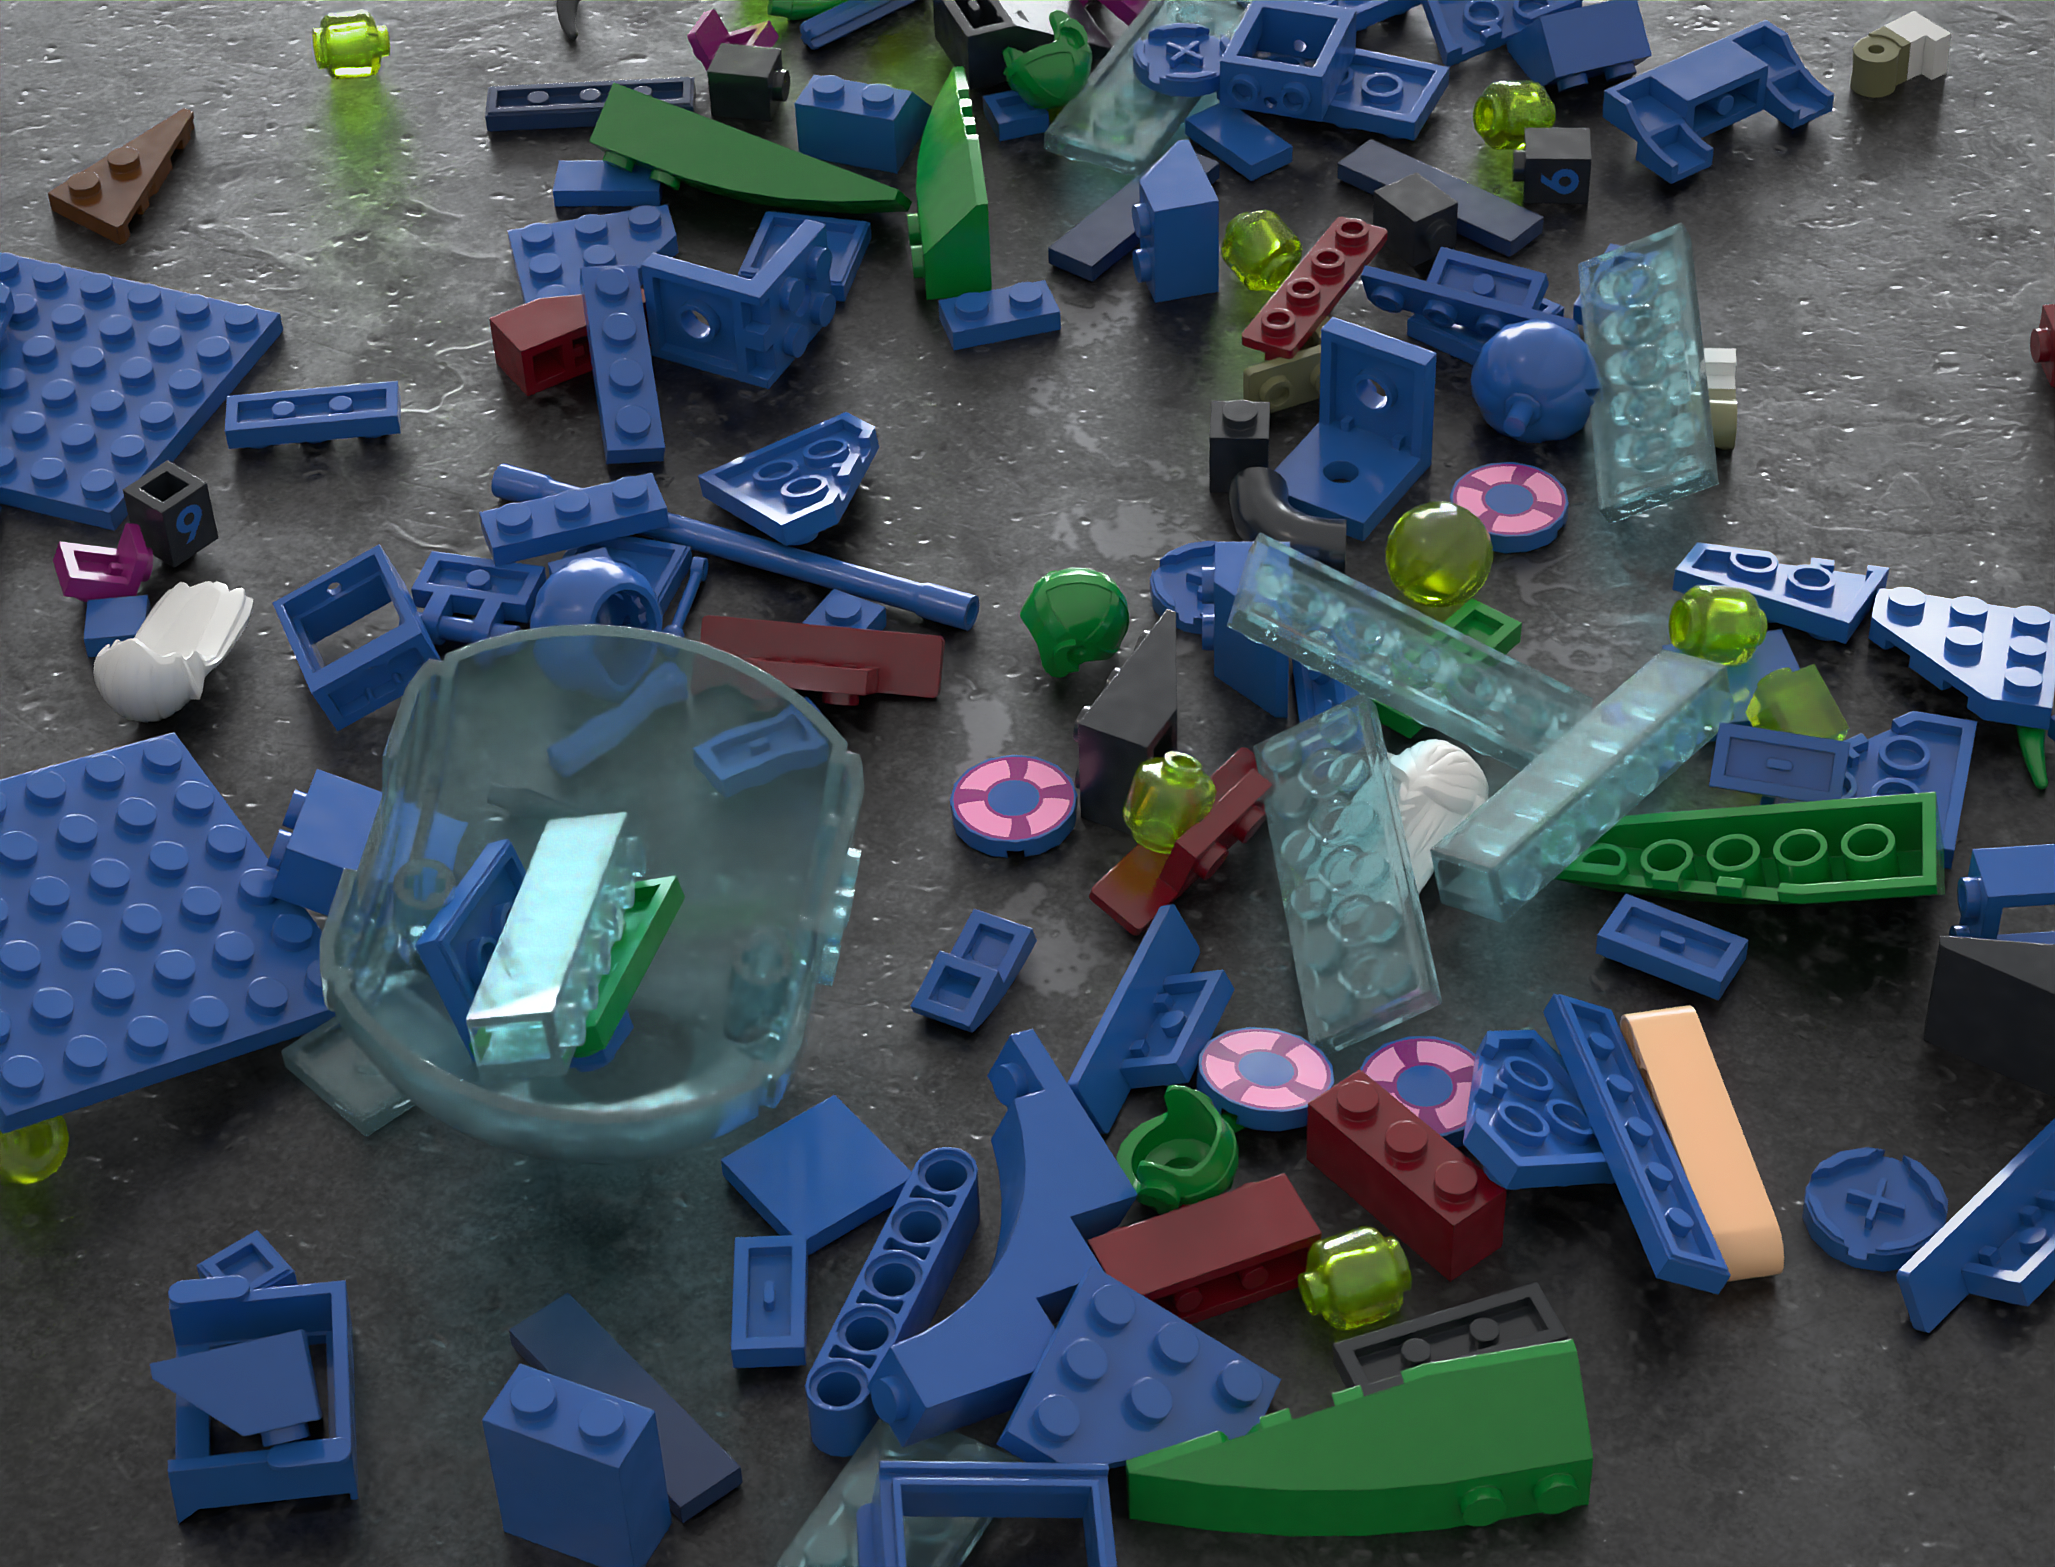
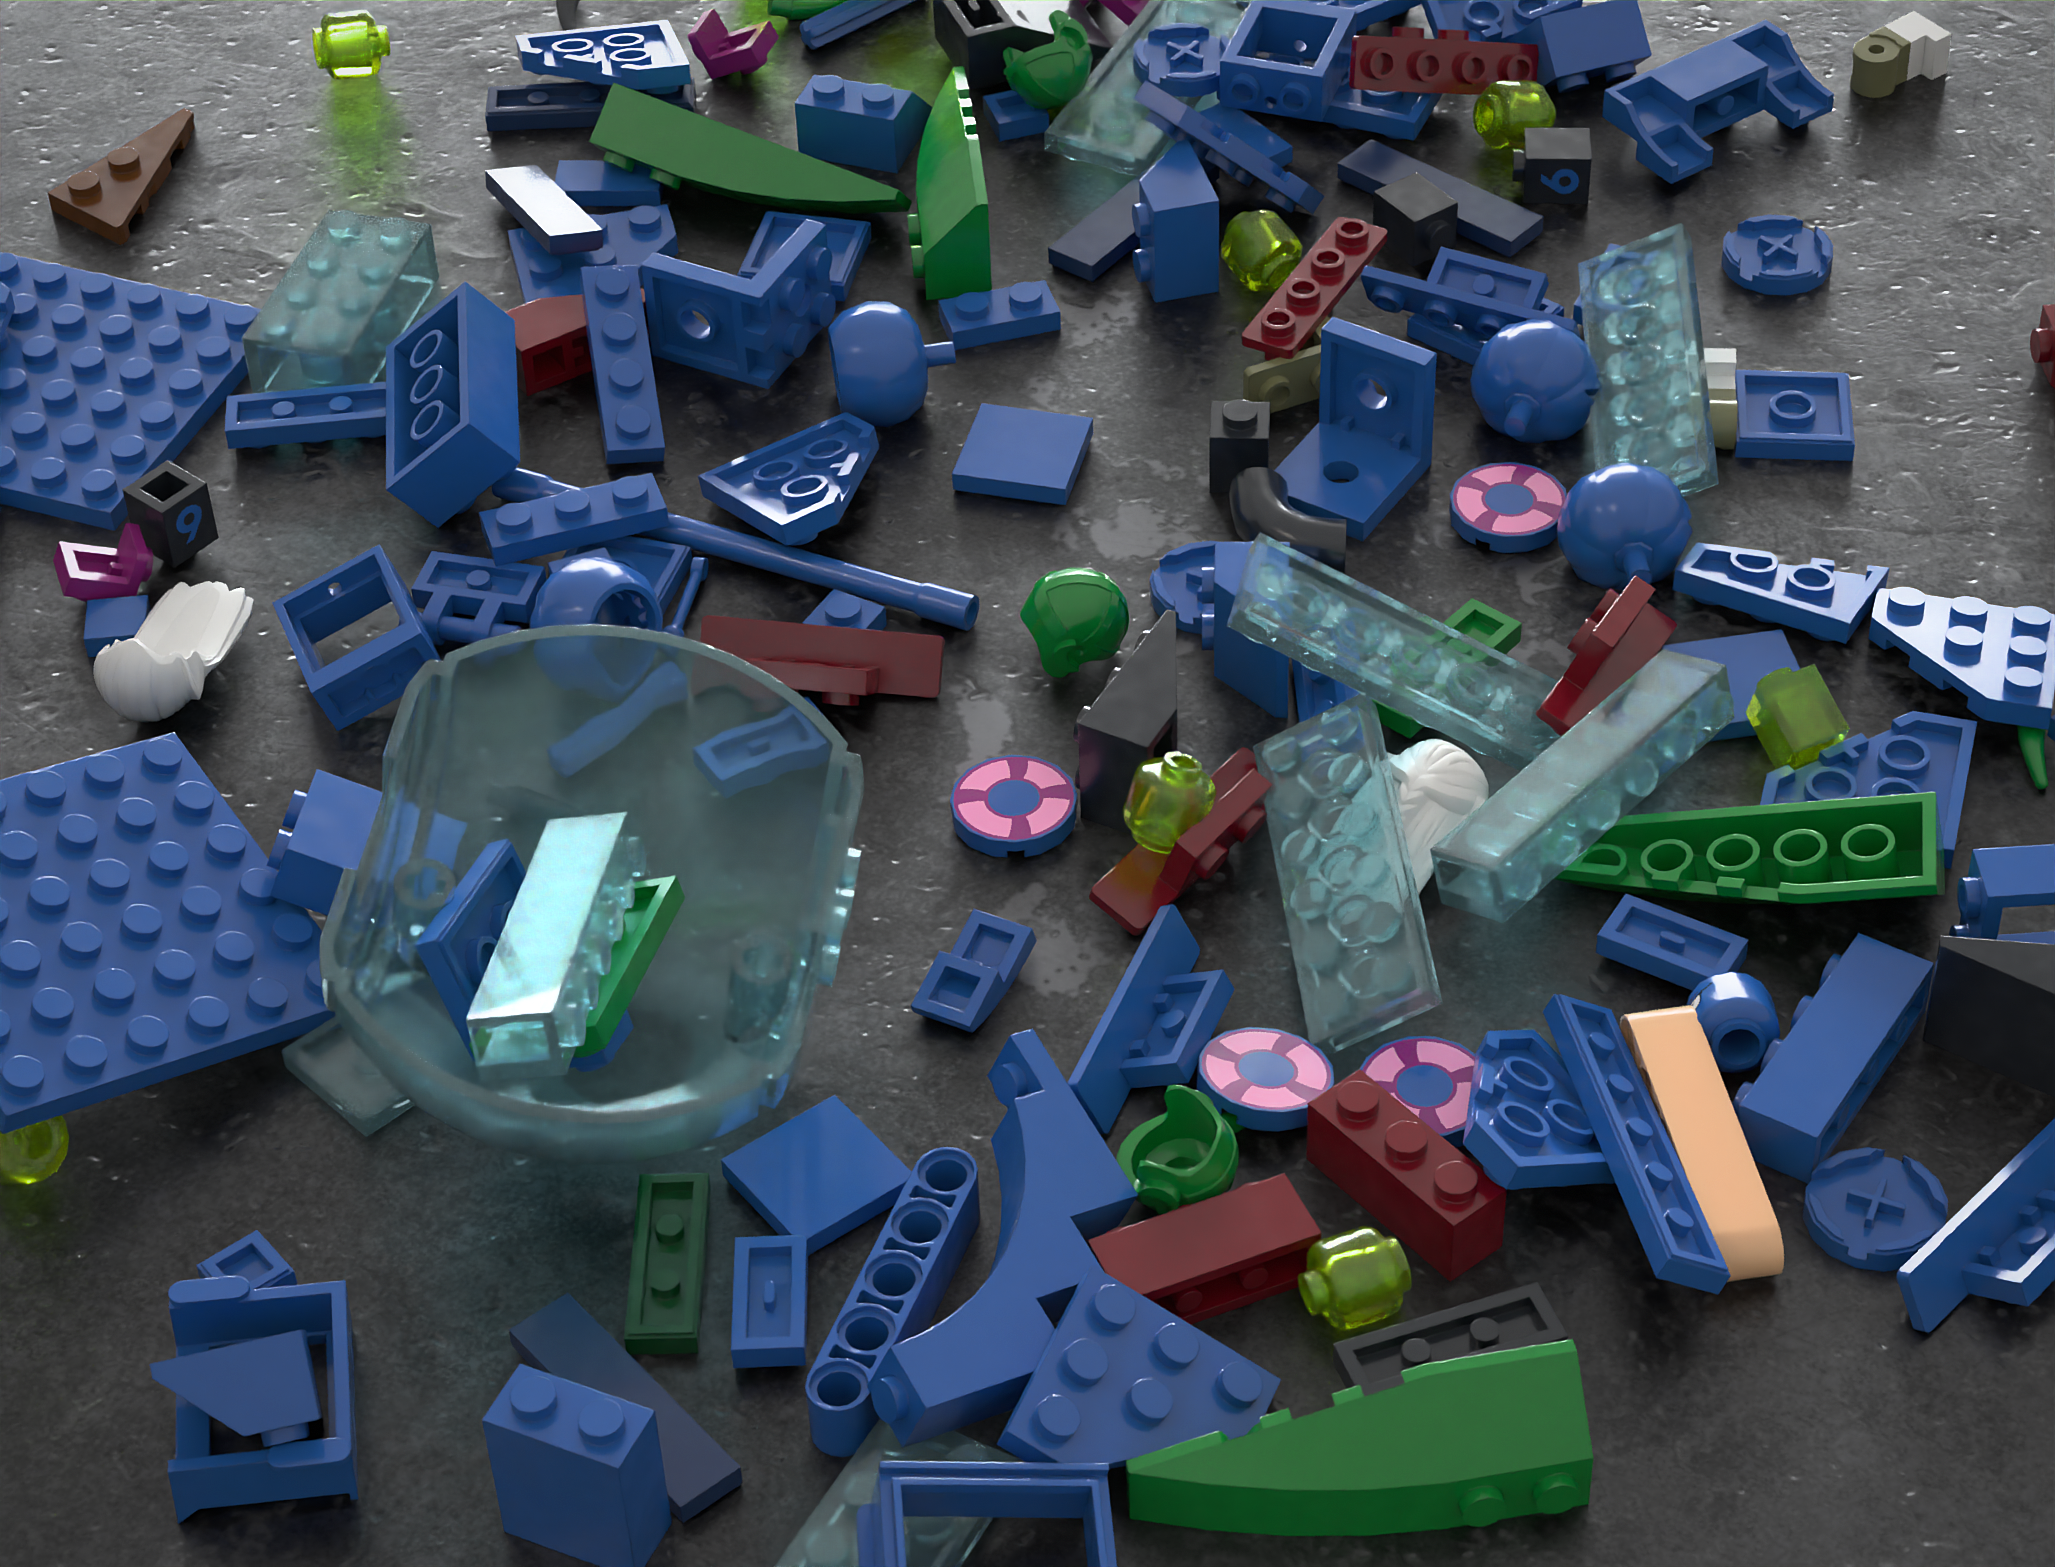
black brick [707,43,790,121] -> none
clear neon green piece [1385,501,1493,608] -> none
clear neon green head [1668,585,1767,667] -> none
blue plate [1709,722,1850,802] -> none
none -> clear light blue brick [242,210,439,393]
none -> blue brick [386,281,520,528]
none -> tile [485,165,603,256]
none -> blue plate [516,20,691,94]
none -> dark green tile [624,1173,711,1355]
none -> blue piece [828,301,956,427]
none -> tile [952,403,1093,505]
none -> blue plate [1134,80,1324,214]
none -> dark red bracket [1349,27,1539,97]
none -> dark red bracket [1536,575,1677,749]
none -> blue piece [1557,462,1693,590]
none -> blue head [1687,971,1780,1074]
none -> blue tile [1721,214,1833,296]
none -> blue brick [1732,933,1934,1184]
none -> blue tile [1734,370,1855,461]

